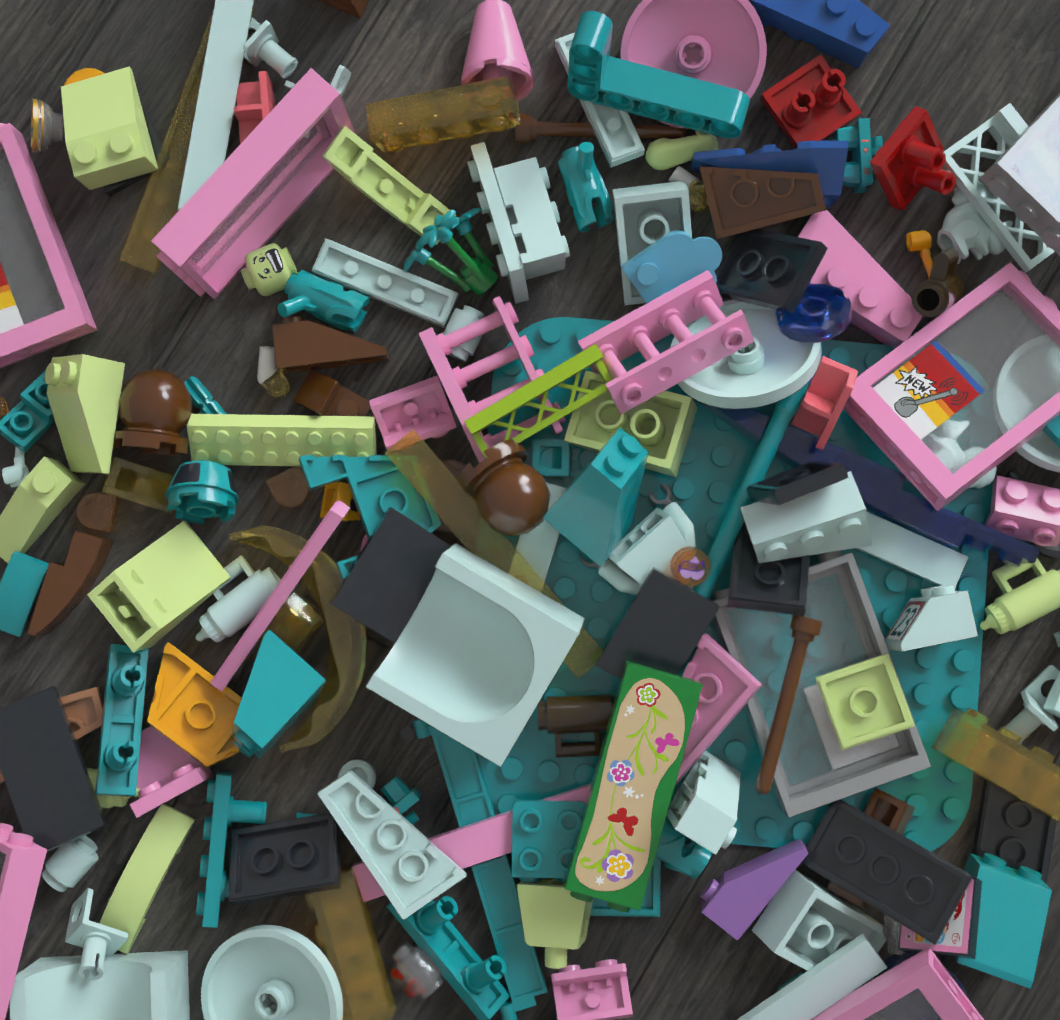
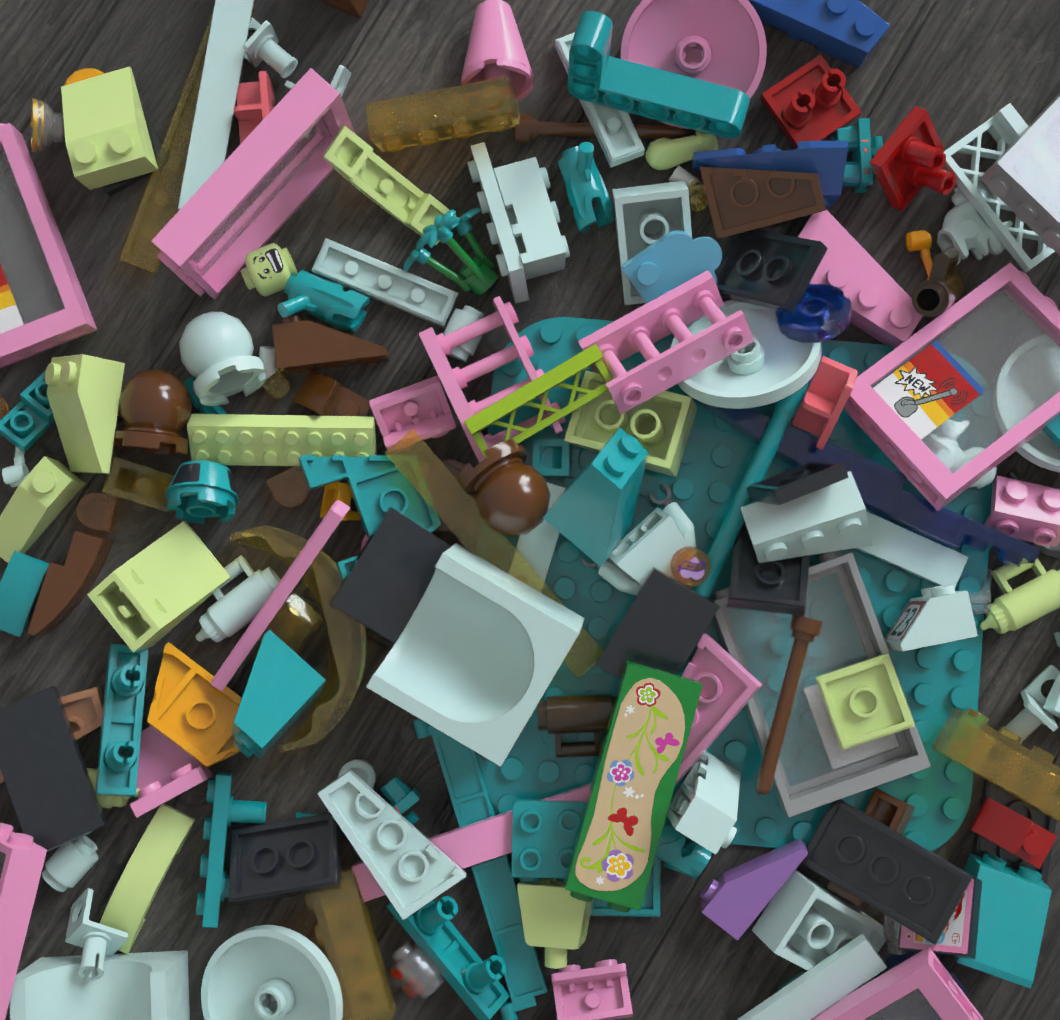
none -> light aqua tile [179,311,267,406]
none -> clear hand [969,569,993,614]
none -> red slope [970,797,1057,869]

